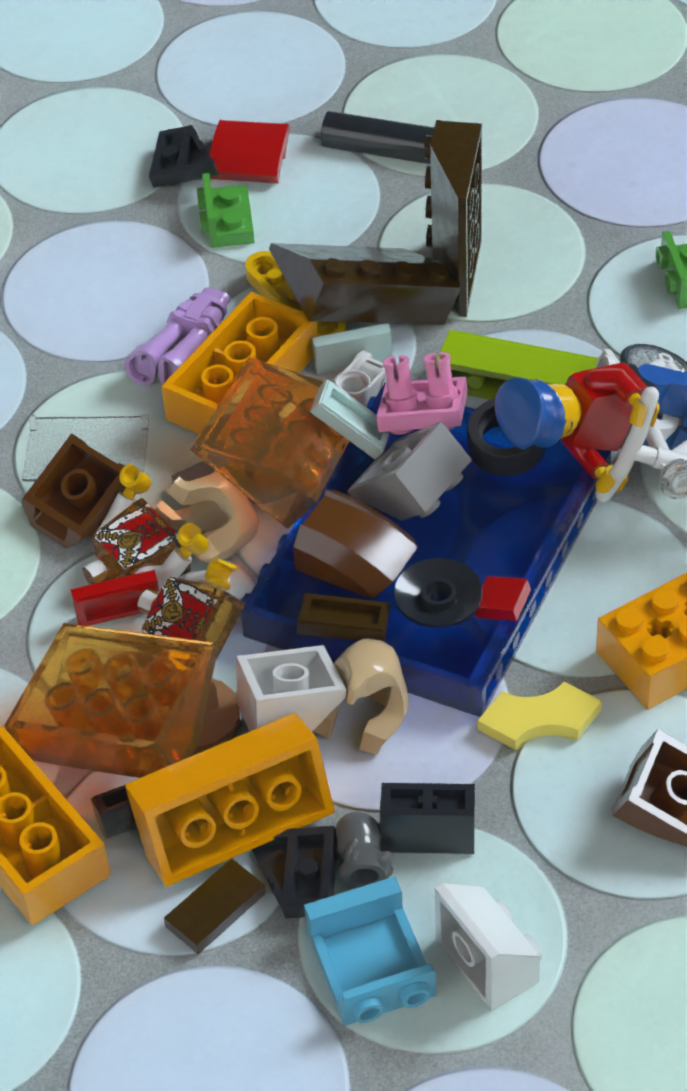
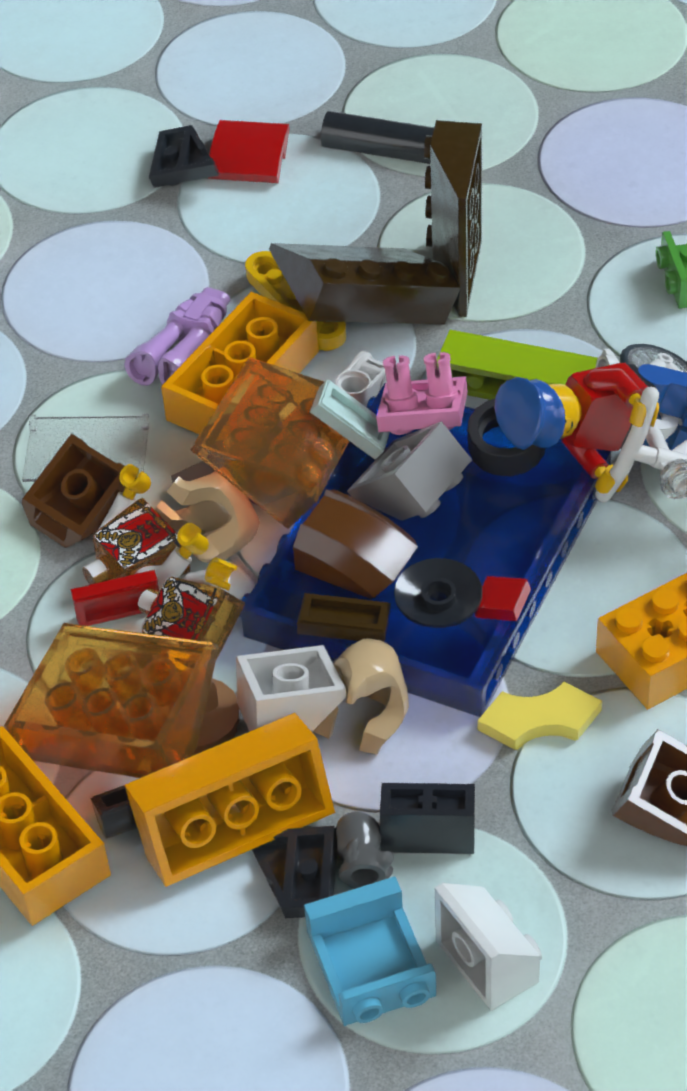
dark brown tile [164,858,266,954] -> none
bright green bracket [196,173,255,248] -> none
light aqua tile [312,323,393,375] -> none

